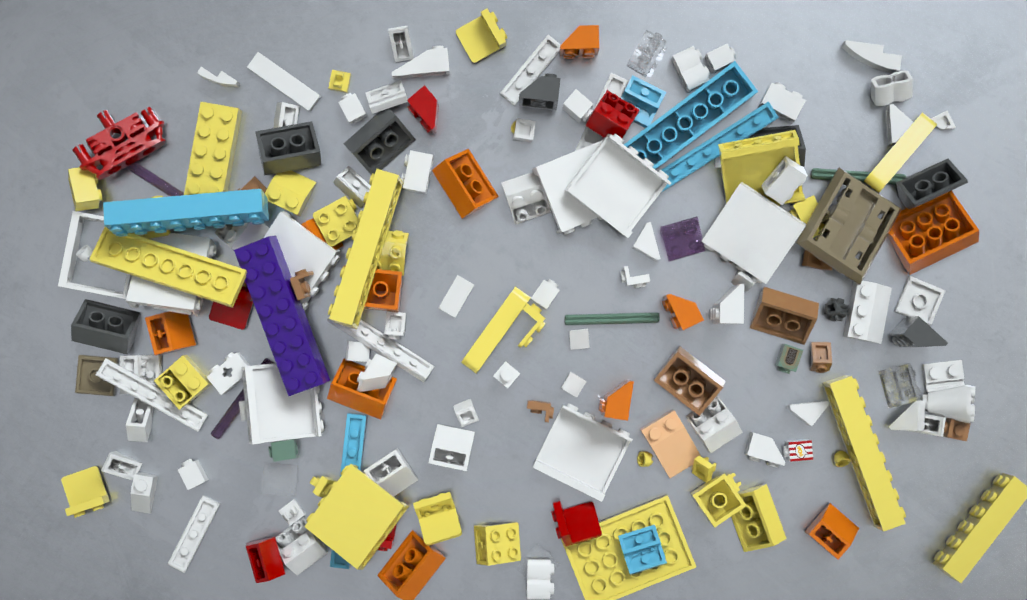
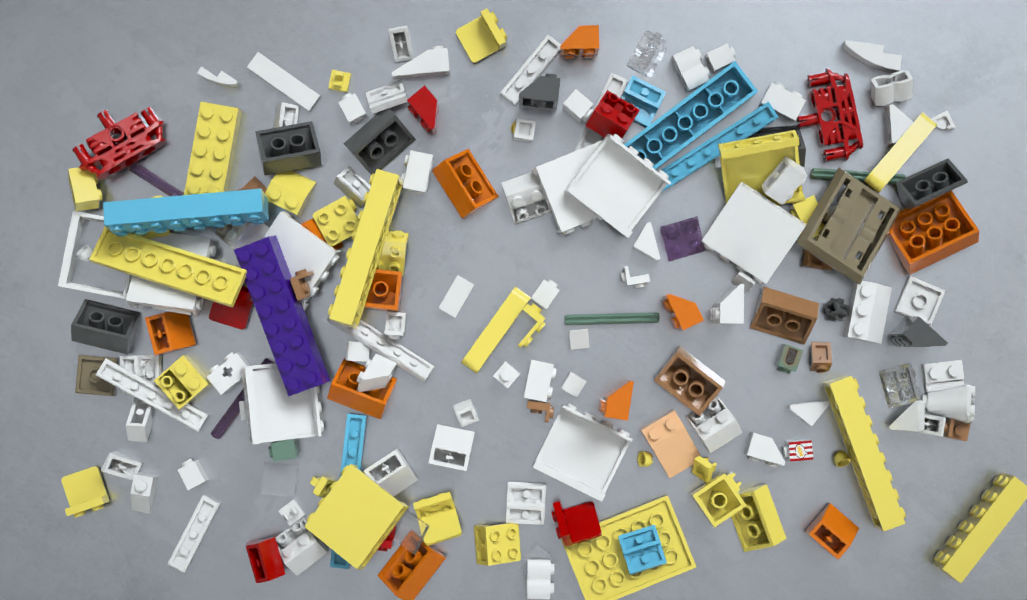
none -> clear piece [394,510,429,554]
none -> white slope [506,481,546,525]
none -> white brick [524,360,557,402]
none -> red piece [797,68,863,162]

